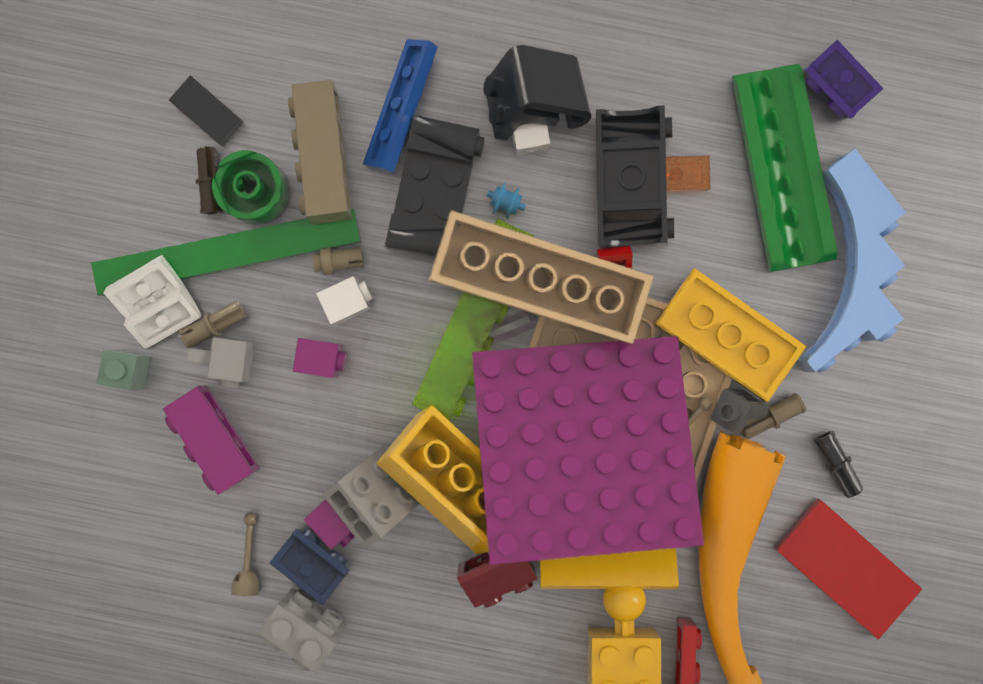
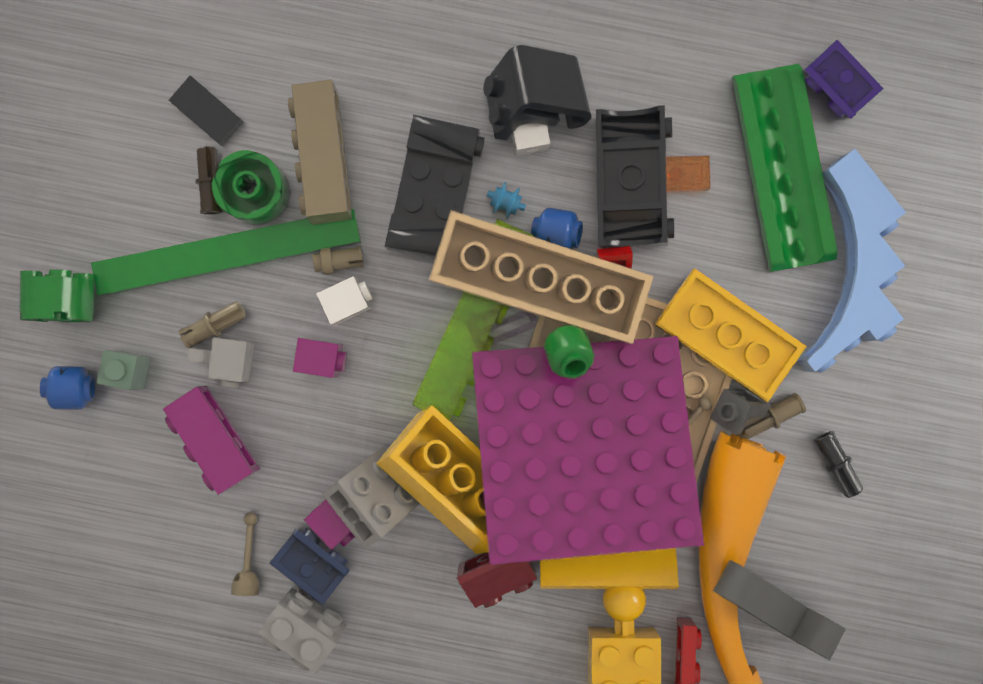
white slope [104,255,201,349] -> none
blue plate [363,39,438,173] -> none
red tile [774,498,922,640] -> none
none -> green brick [19,269,94,322]
none -> blue head [40,366,96,410]
none -> blue head [531,208,583,250]
none -> green head [544,325,595,378]
none -> dark grey beam [713,560,846,660]

